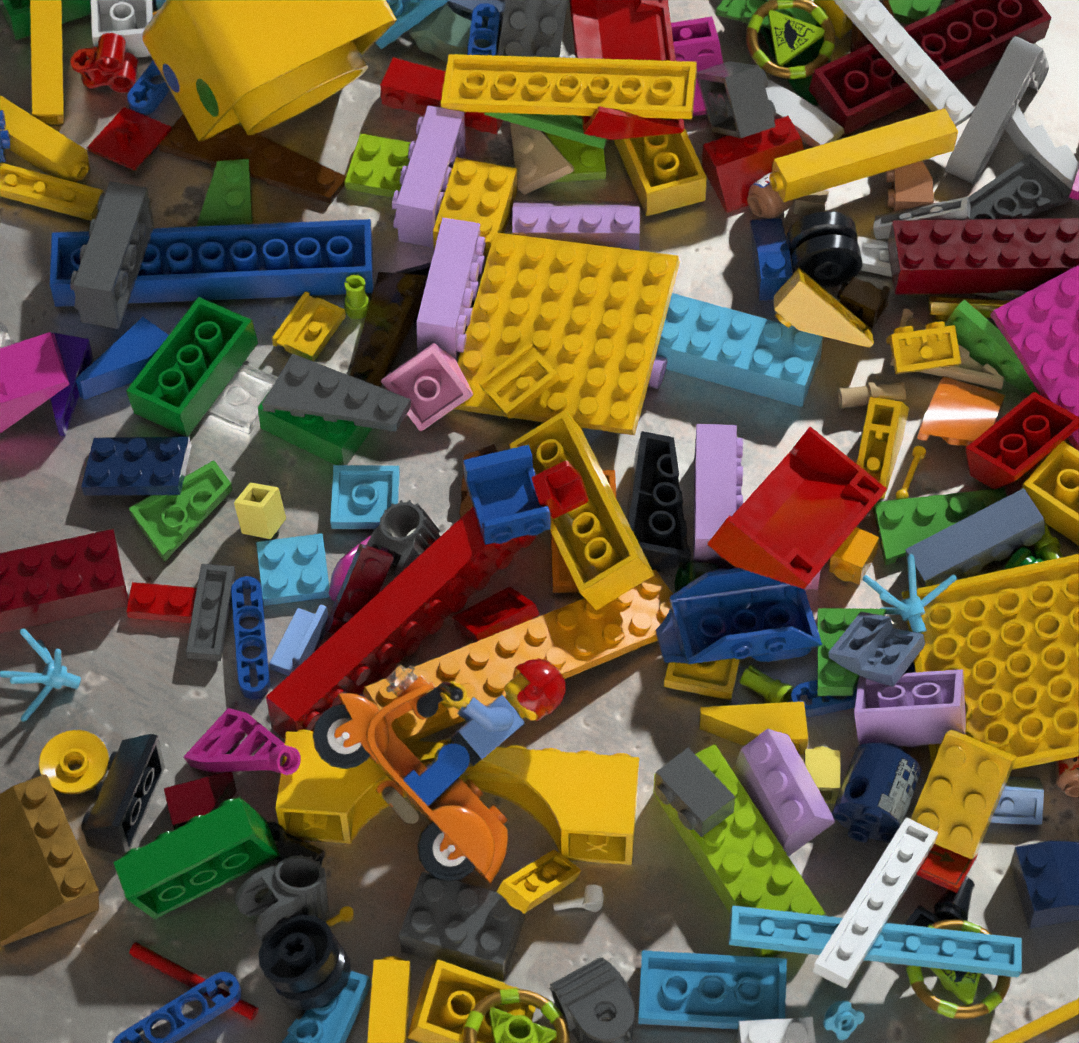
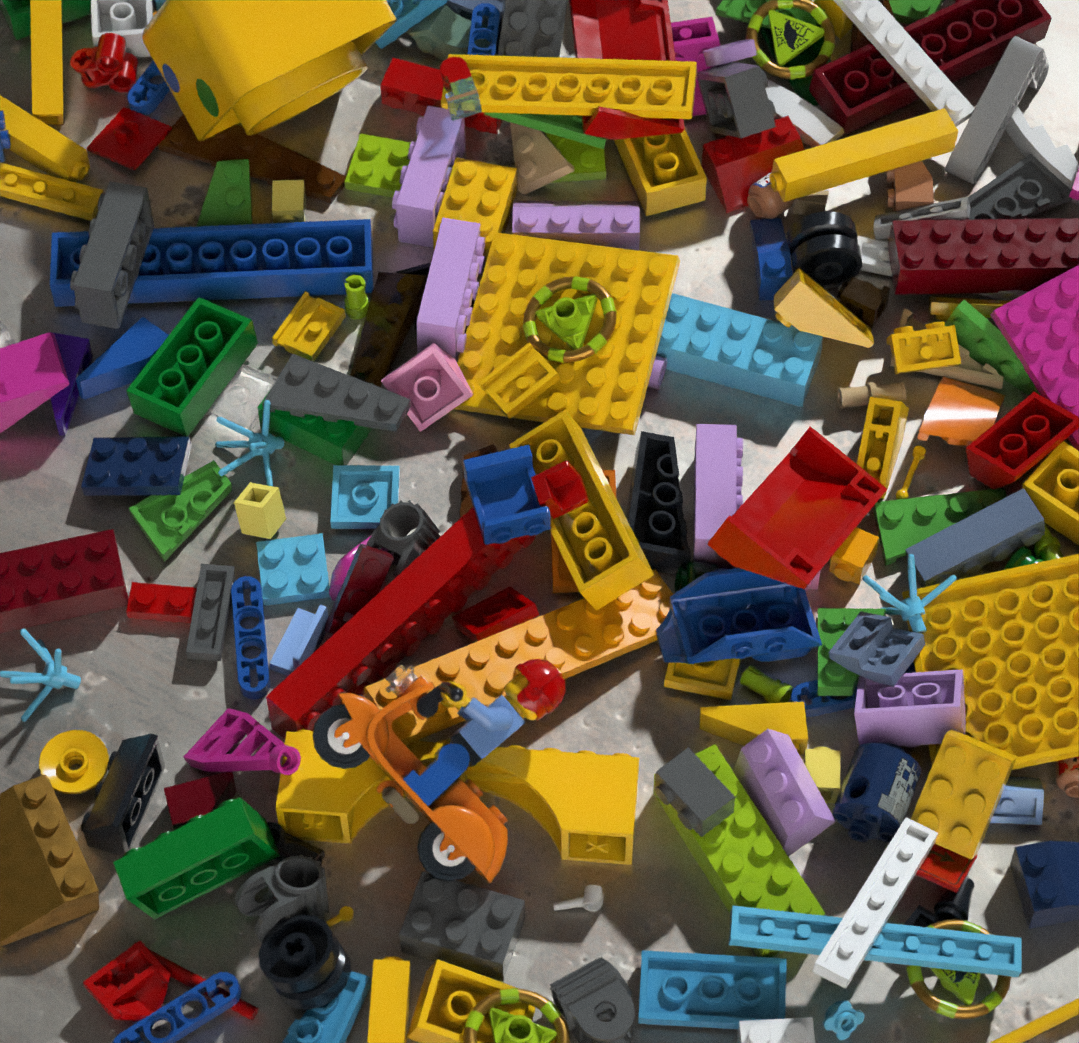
yellow plate [496,849,581,914] -> none
none -> red slope [83,940,171,1021]
none -> medium azure plant [215,400,284,486]
none -> light yellow brick [272,180,306,223]
none -> leg [440,57,482,121]
none -> lime piece [523,276,617,363]
none -> lavender beam [703,39,757,67]

